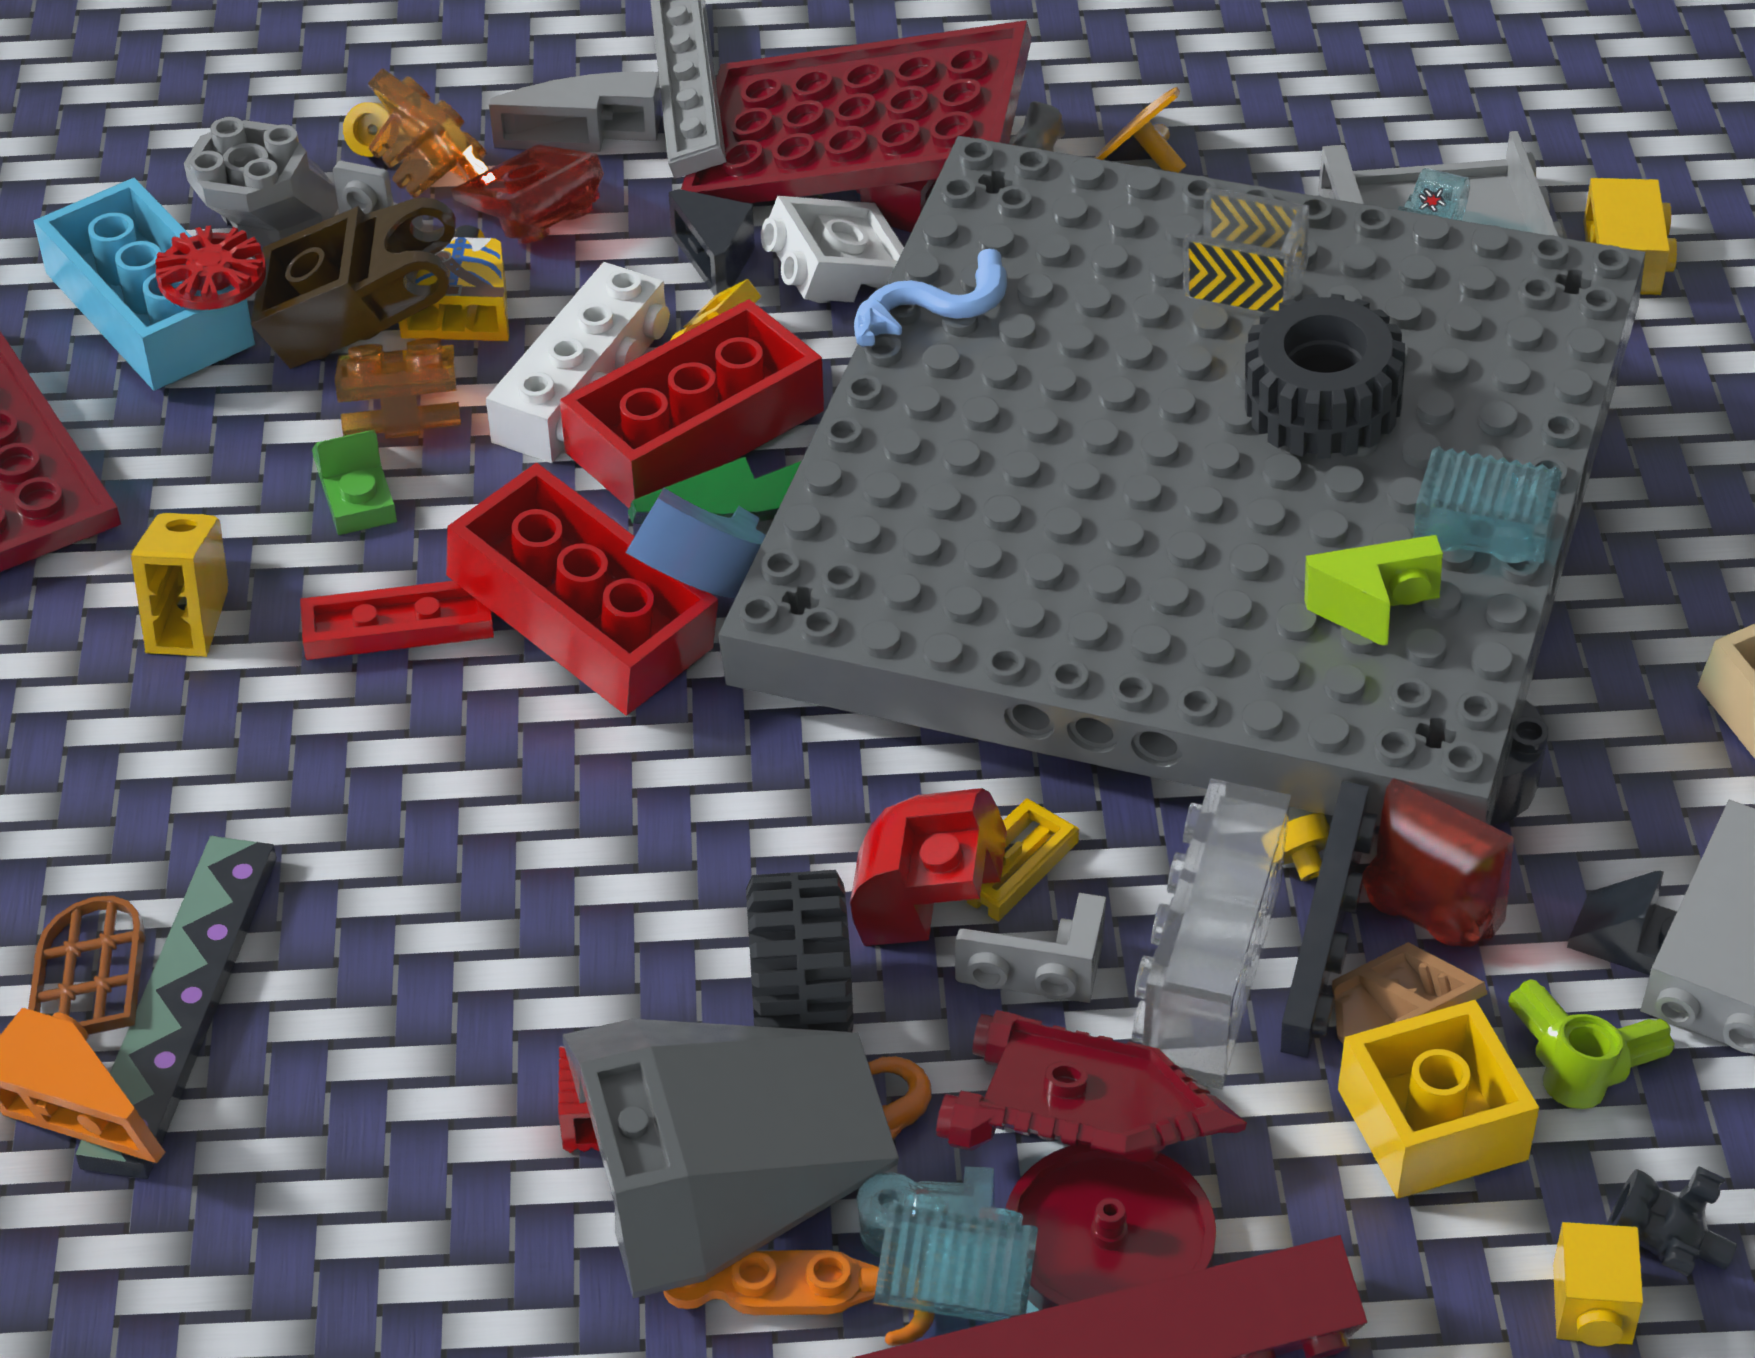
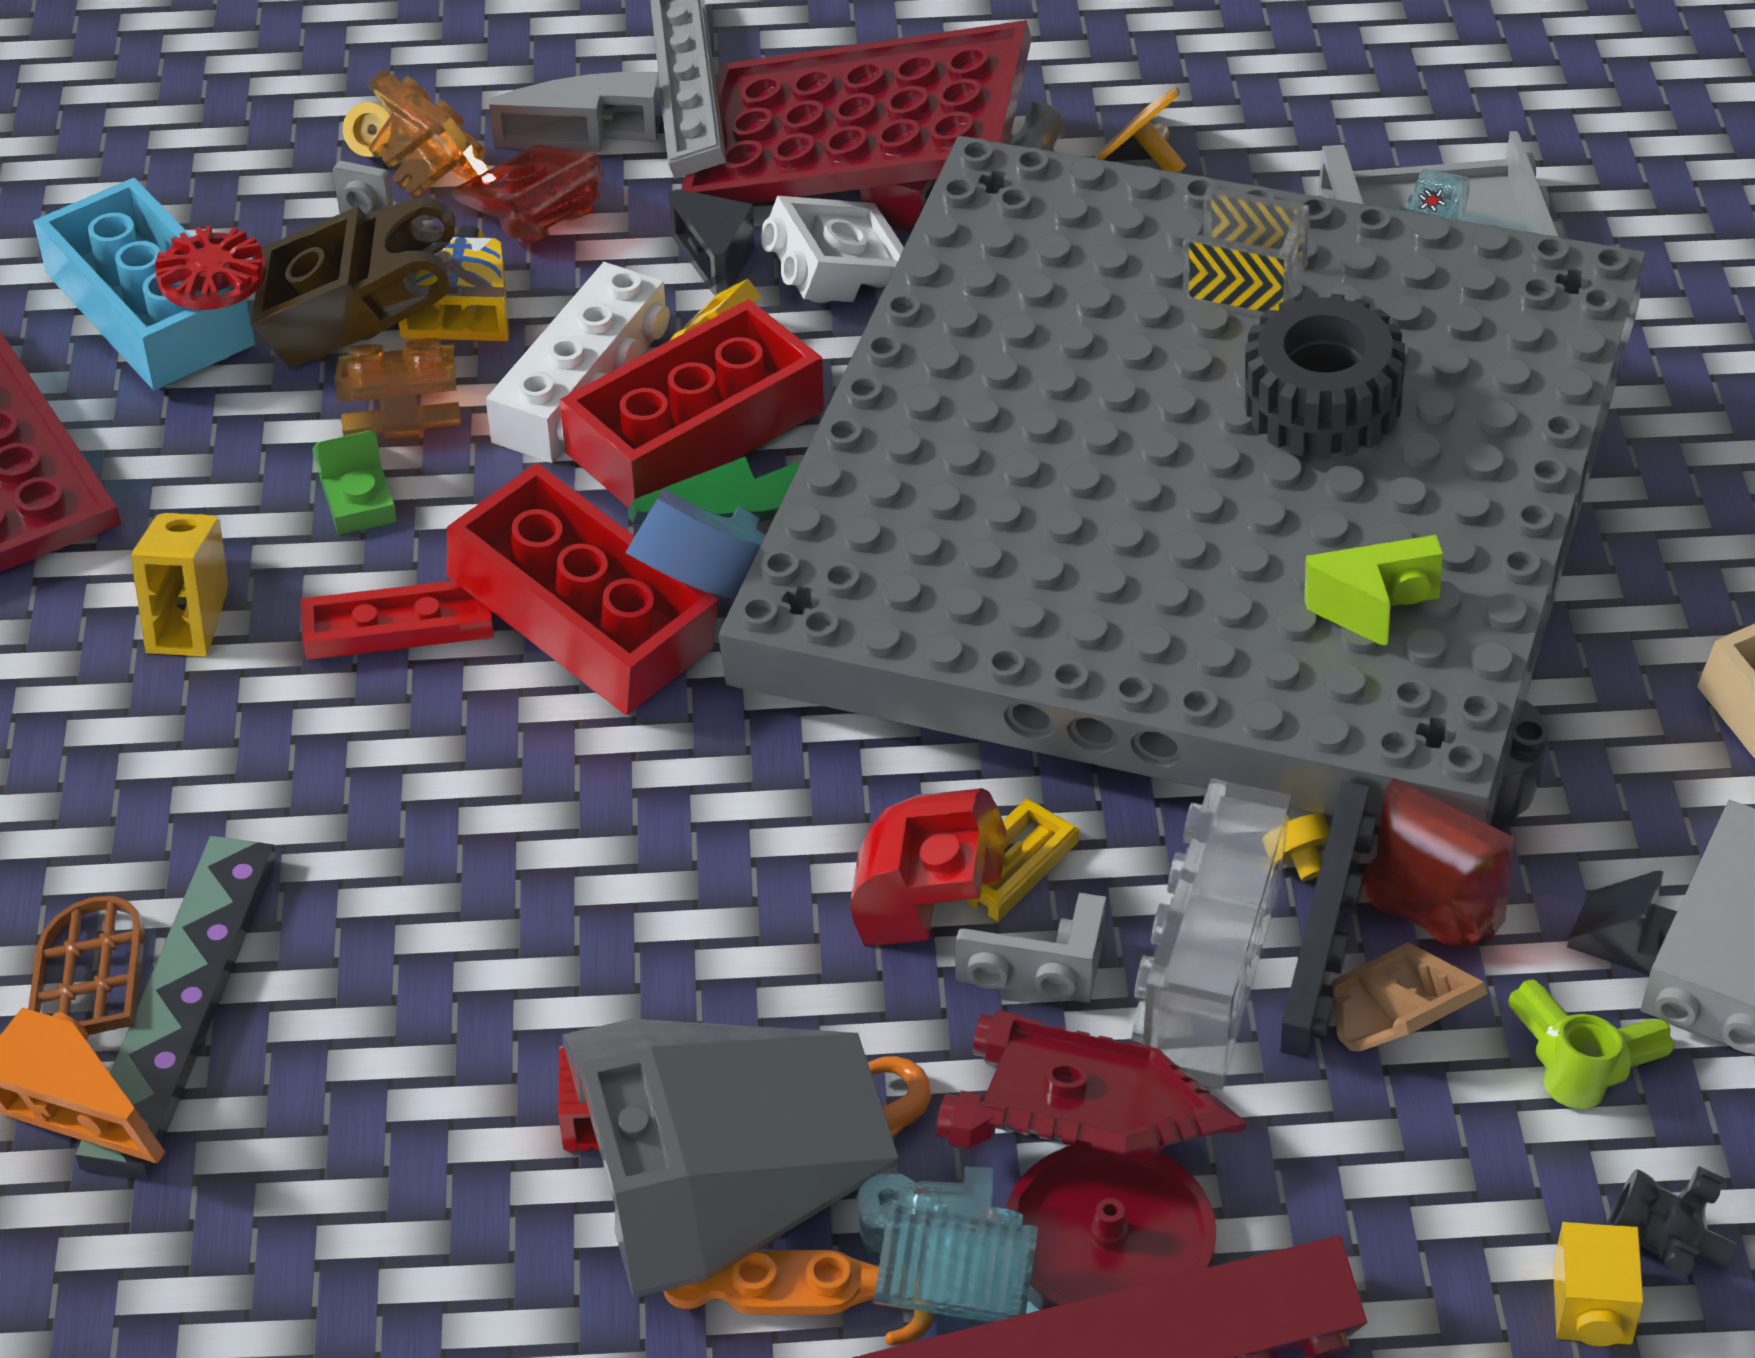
light grey brick [184,117,338,246] -> none
black tyre [746,870,854,1032] -> none
light blue animal [854,249,1007,347] -> none
yellow brick [1338,999,1539,1199] -> none
clear light blue brick [1414,446,1562,563] -> none
yellow brick [1583,178,1677,295] -> none

